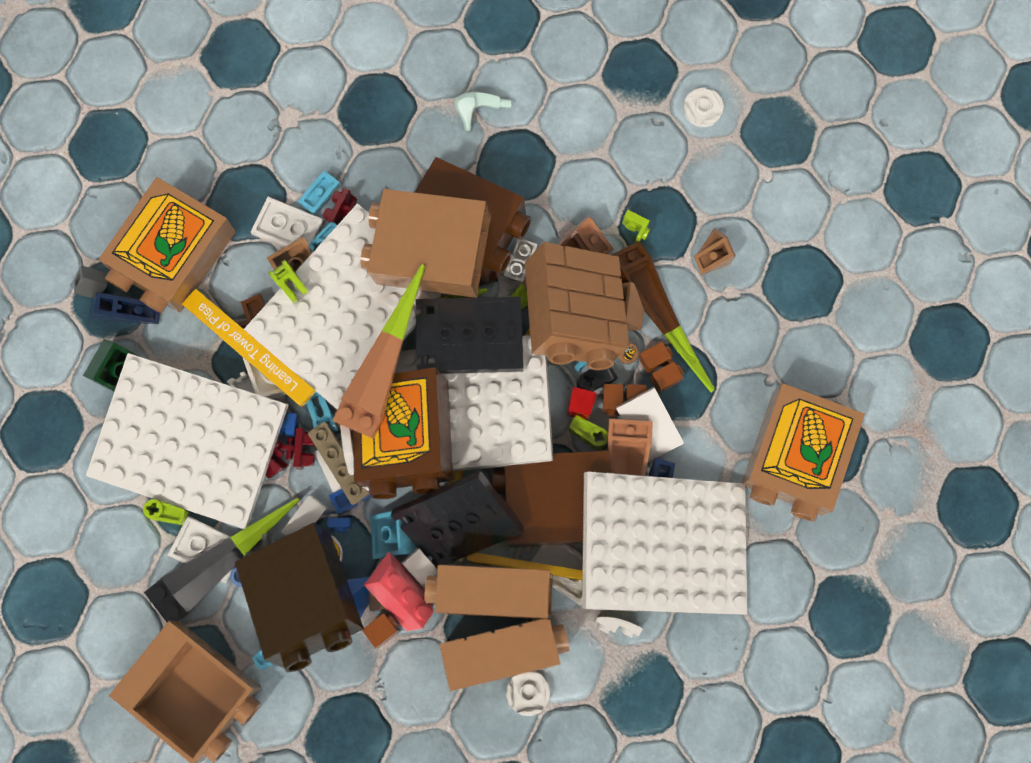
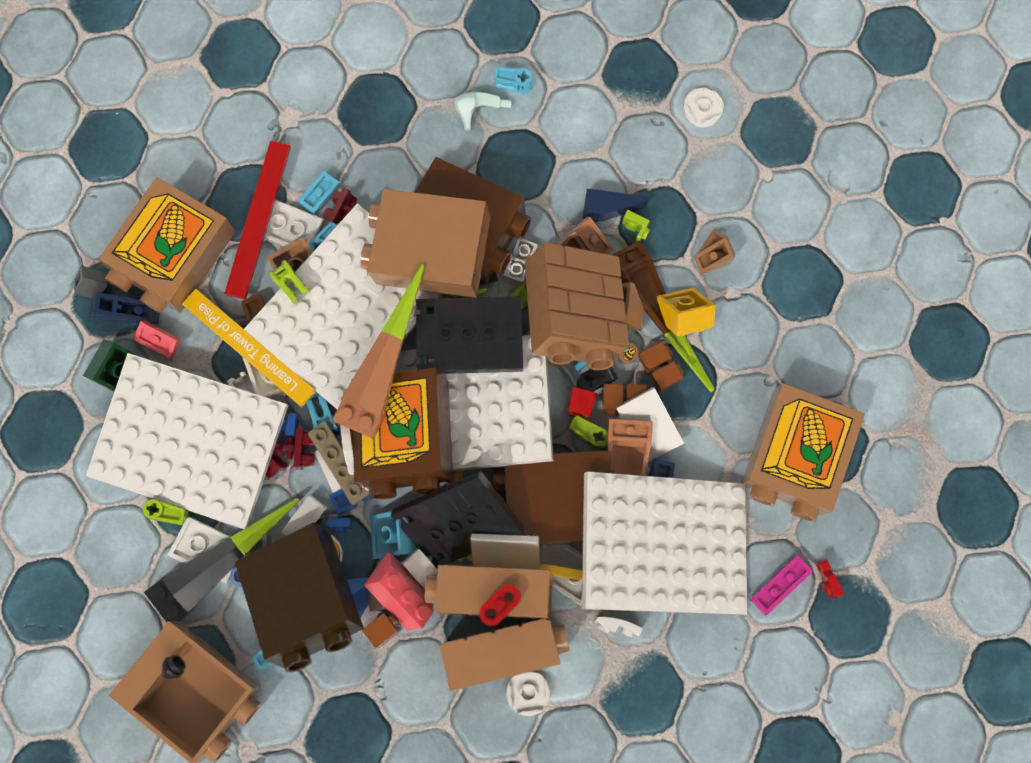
none -> coral plate [134,320,181,359]
none -> black plate [162,655,186,679]
none -> red tile [224,141,291,300]
none -> white tile [471,534,541,570]
none -> red plate [480,585,521,626]
none -> medium azure piece [494,67,533,94]
none -> dark blue slope [582,188,648,223]
none -> yellow slope [657,288,715,336]
none -> dark pink plate [750,555,813,616]
none -> red plate [816,560,844,598]

